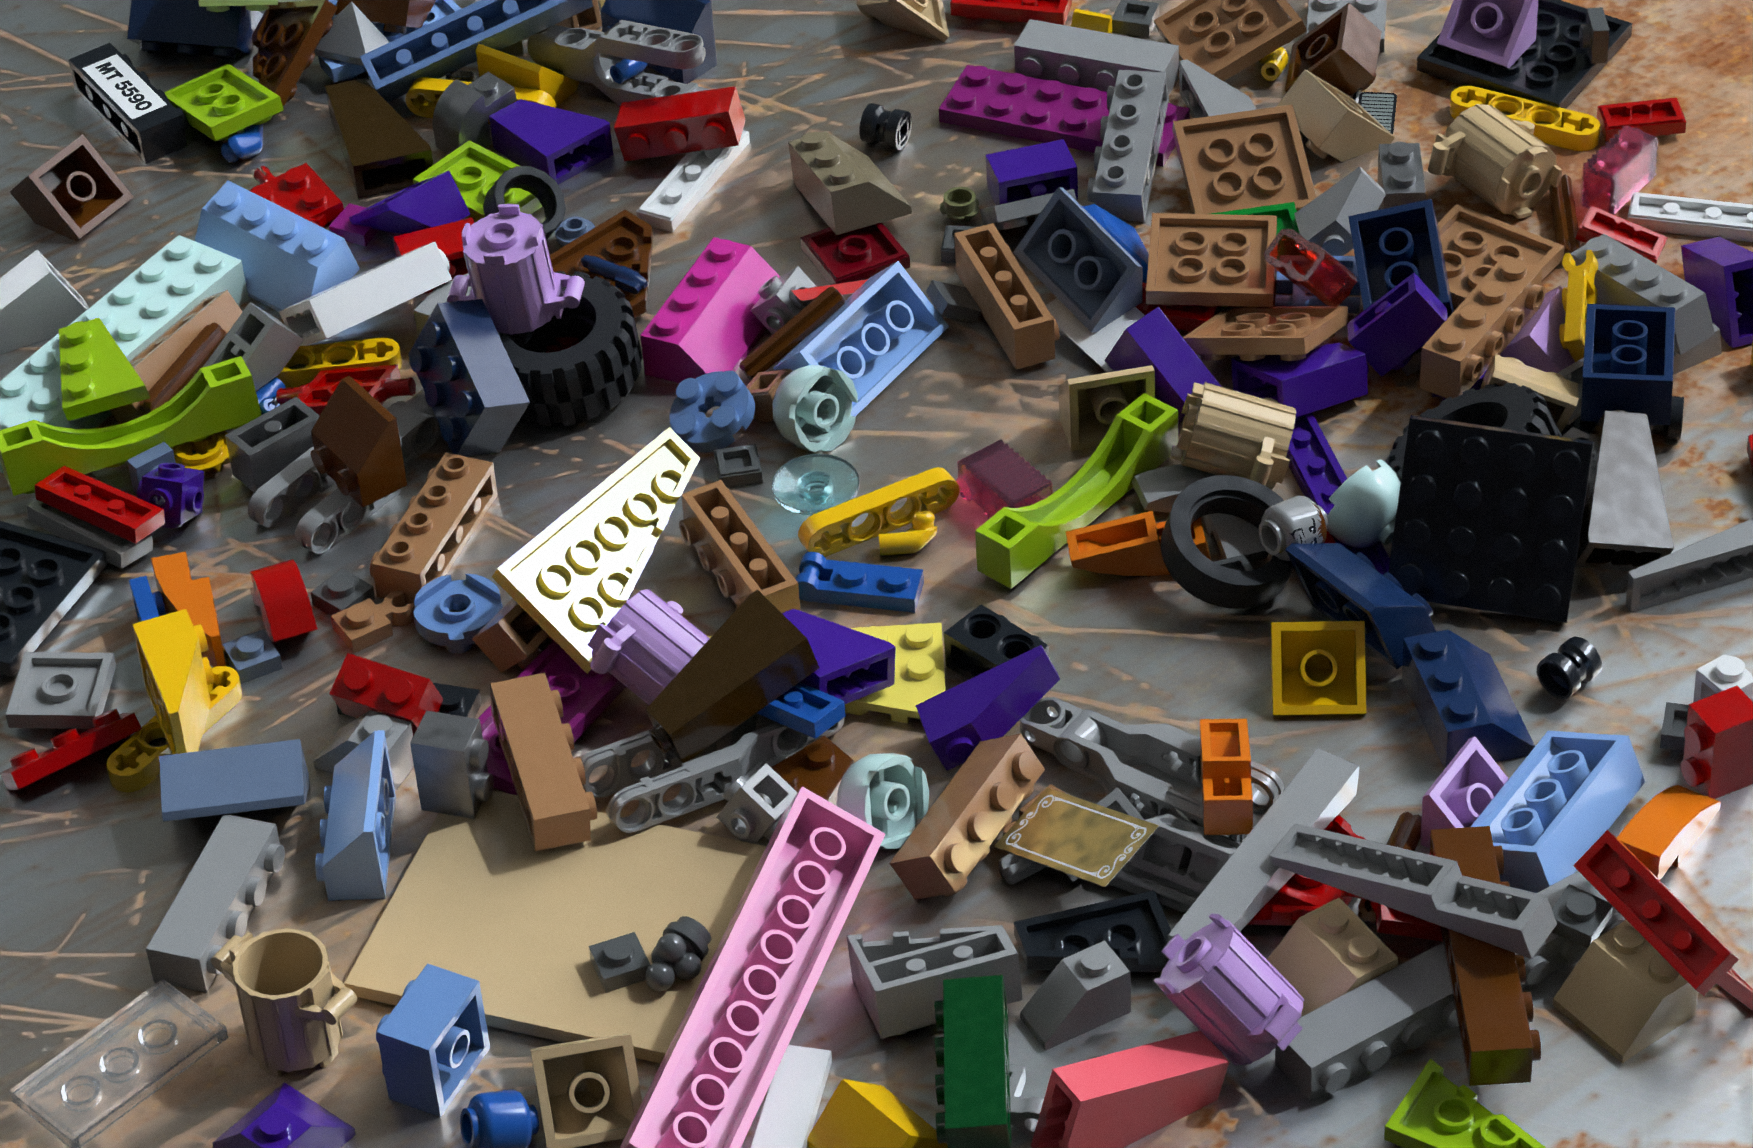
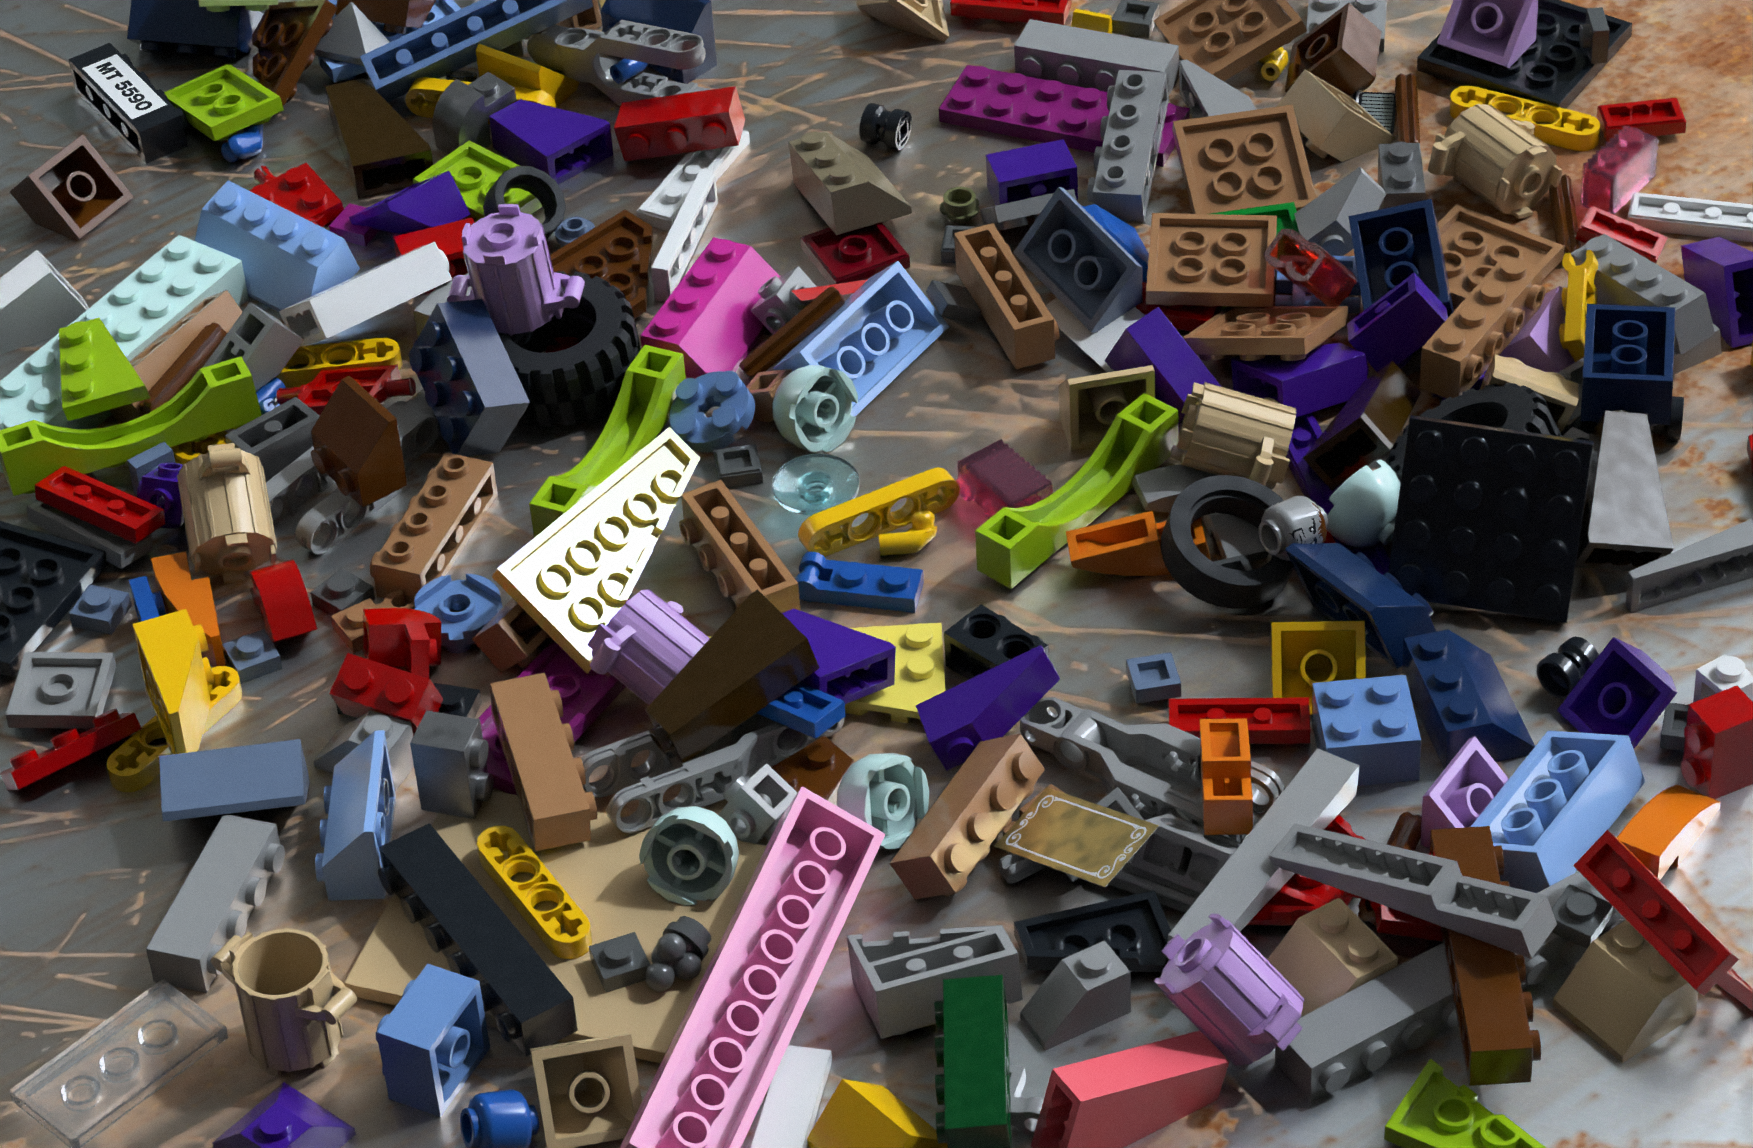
dark blue piece [581,255,648,294] -> none
none -> sand blue plate [69,584,132,635]
none -> tan container [177,443,277,583]
none -> red brick [363,608,442,678]
none -> black brick [378,823,578,1057]
none -> yellow beam [477,826,592,959]
none -> lime arch [529,345,686,538]
none -> light aqua cylinder [639,806,739,906]
none -> white tile [651,169,718,301]
none -> sand blue plate [1126,652,1181,704]
none -> red plate [1169,697,1311,744]
none -> dark brown slope [1303,361,1421,490]
none -> medium blue brick [1312,675,1421,786]
none -> reddish brown axle [1395,73,1420,143]
none -> dark purple slope [1557,637,1678,749]

